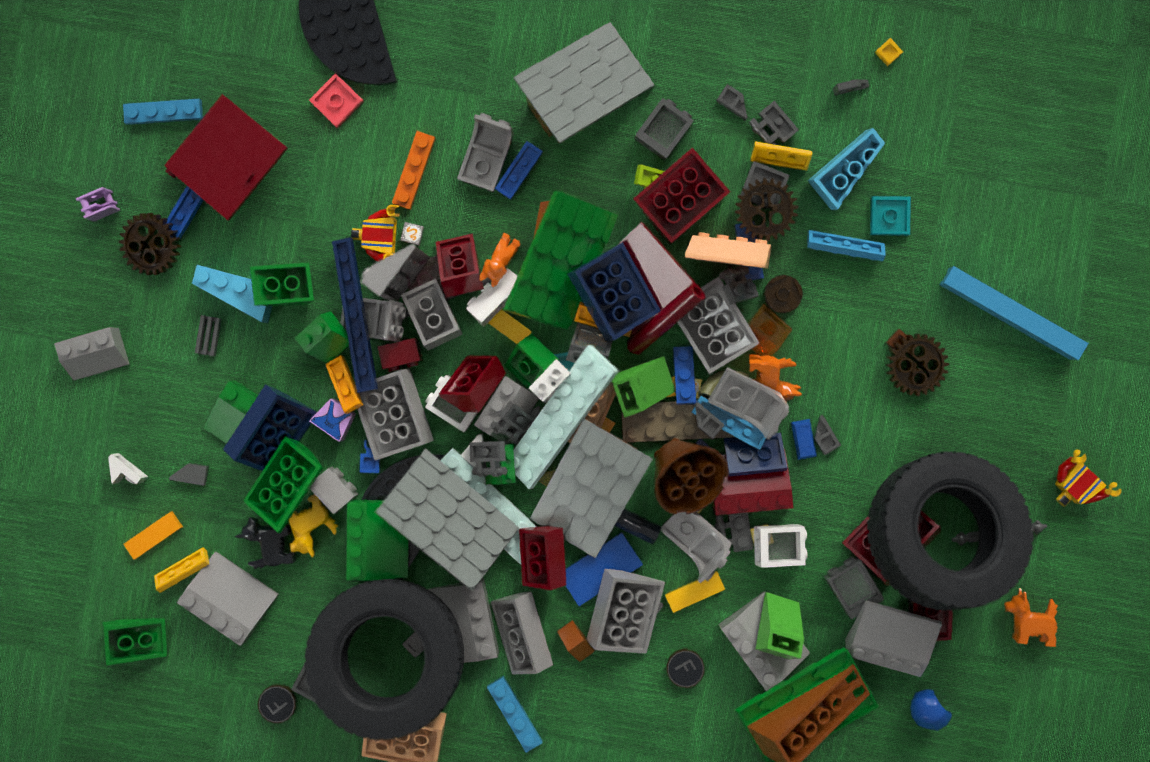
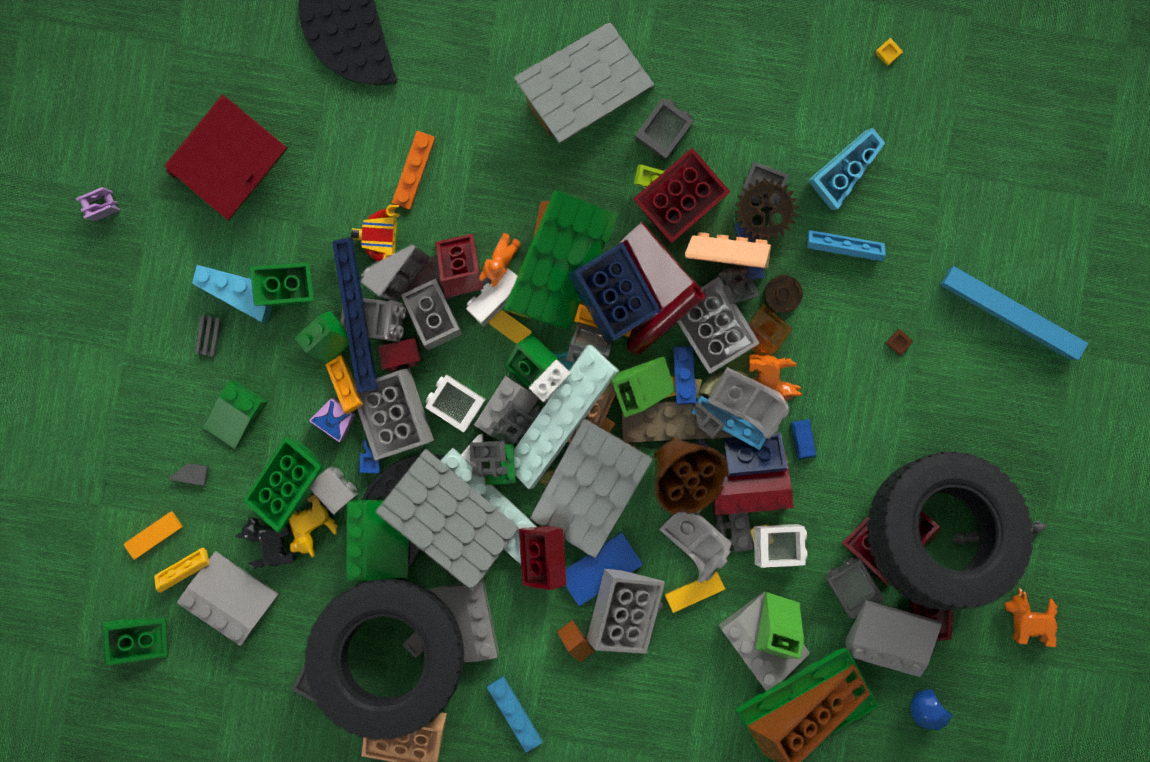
light grey slope [54,327,129,380] -> none
white slope [108,453,148,484] -> none
dark brown gear [119,213,181,275] -> none
dark azure plate [123,99,203,125] -> none
blue plate [166,186,203,239] -> none
dark blue slope [223,384,317,471] -> none
black tile [258,684,297,723] -> none
coral tile [309,73,364,129] -> none
tile [400,222,424,246] -> none
dark red slope [439,356,506,413] -> none
light grey bracket [457,113,514,192] -> none
light grey slope [491,592,553,674] -> none
blue plate [495,141,543,200] -> none
black piece [615,508,661,544] -> none
black tile [666,649,705,688] -> none
dark grey tile [716,84,747,121] -> none
dark grey plate [749,101,799,145] -> none
yellow tile [751,142,812,171] -> none
dark grey tile [814,415,841,455] -> none
dark grey tile [833,79,869,95] -> none
teal tile [870,196,911,236] -> none
dark brown gear [885,333,949,396] -> none
torso [1055,450,1121,507] -> none

